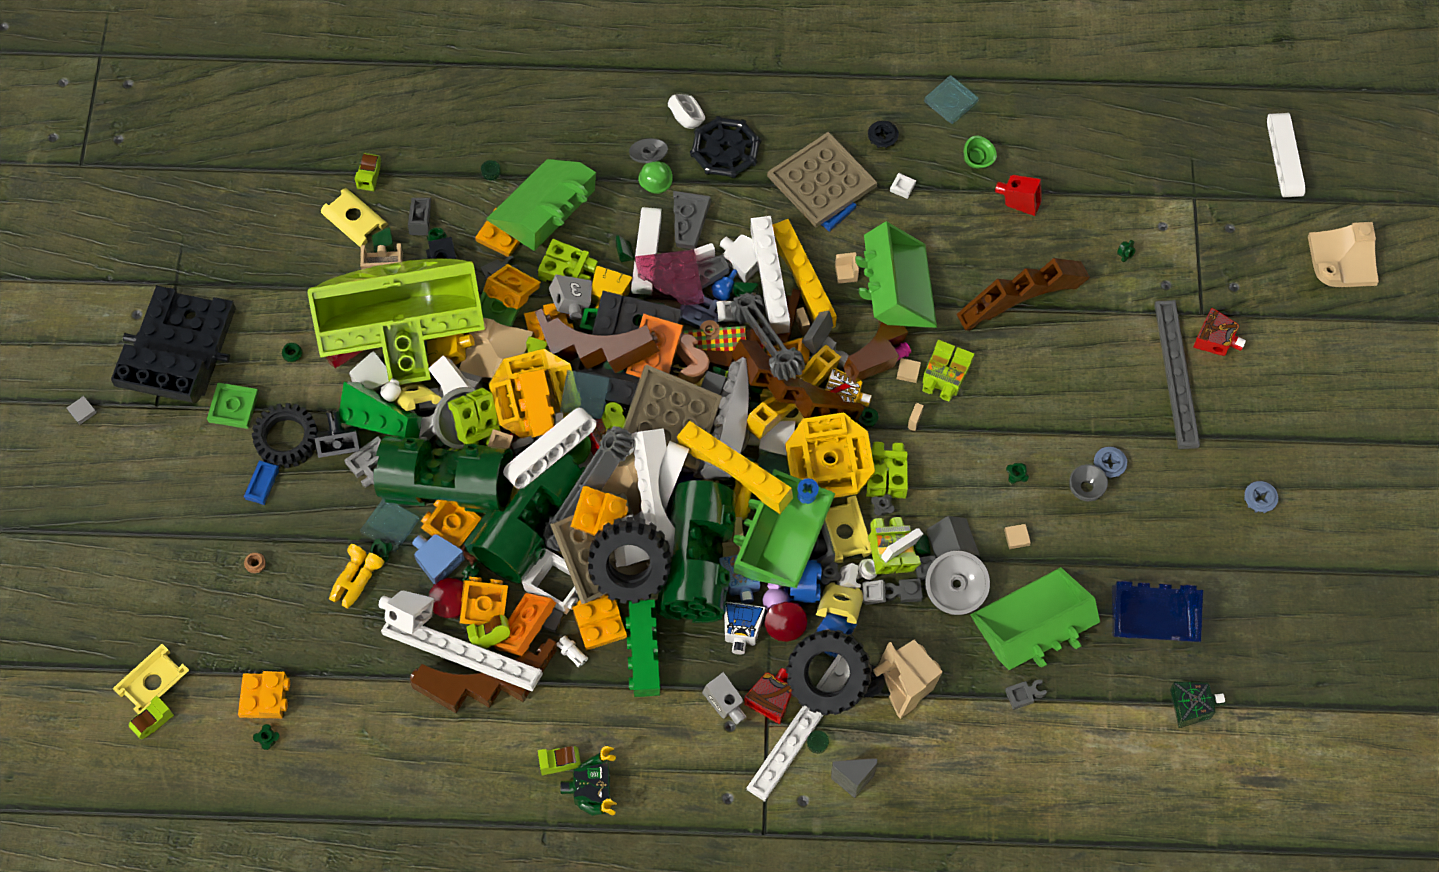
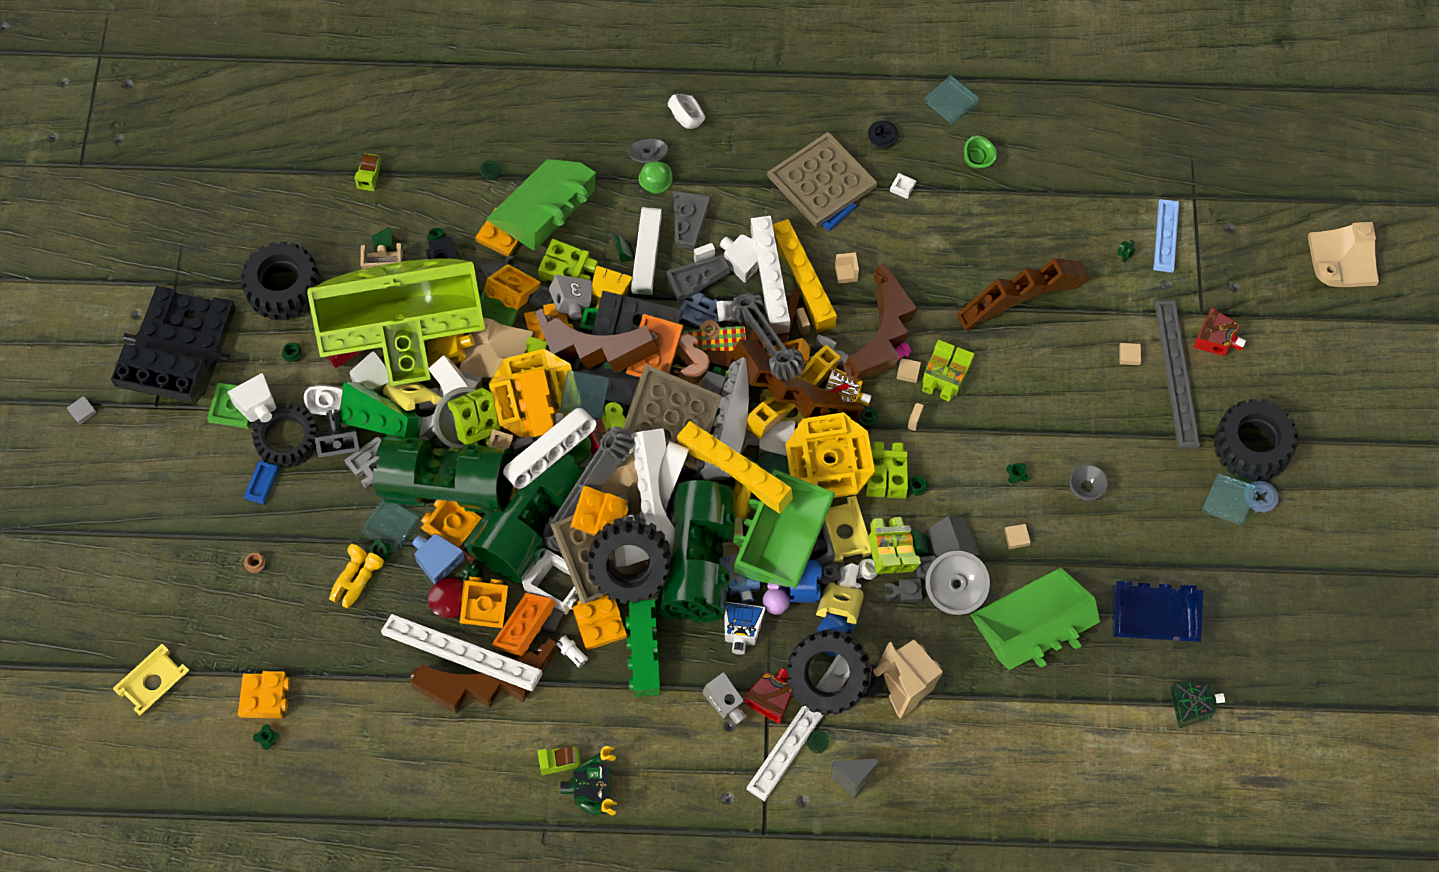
lime leg [129,695,174,739] -> none
light yellow piece [321,188,388,248] -> none
white torso [379,591,434,634] -> none
white piece [380,378,401,402] -> none
dark grey slope [408,198,431,235] -> none
lime leg [467,615,510,649] -> none
clear pink plate [635,250,704,305] -> none
black plate [690,116,762,178] -> none
blue piece [712,269,738,301] -> none
dark green slope [734,282,758,297] -> none
dark red dish [765,602,807,642] -> none
blue bush [797,478,819,504] -> none
dark grey slope [802,310,833,355] -> none
bright green piece [855,221,937,328] -> none
light grey tile [863,580,886,605] -> none
dark grey plate [871,494,894,516] -> none
white tile [881,528,923,562] -> none
red torso [995,175,1042,216] -> none
dark grey plate [1005,680,1047,710] -> none
sand blue gear [1093,447,1127,479] -> none
white beam [1267,113,1305,197] -> none
none -> white torso [228,373,276,422]
none -> black tyre [241,241,321,321]
none -> white piece [304,384,343,415]
none -> dark grey tile [530,284,554,309]
none -> dark green plate [908,476,928,496]
none -> tan tile [1119,343,1141,365]
none -> light blue tile [1153,199,1179,273]
none -> clear light blue tile [1202,473,1258,525]
none -> black tyre [1214,399,1298,481]

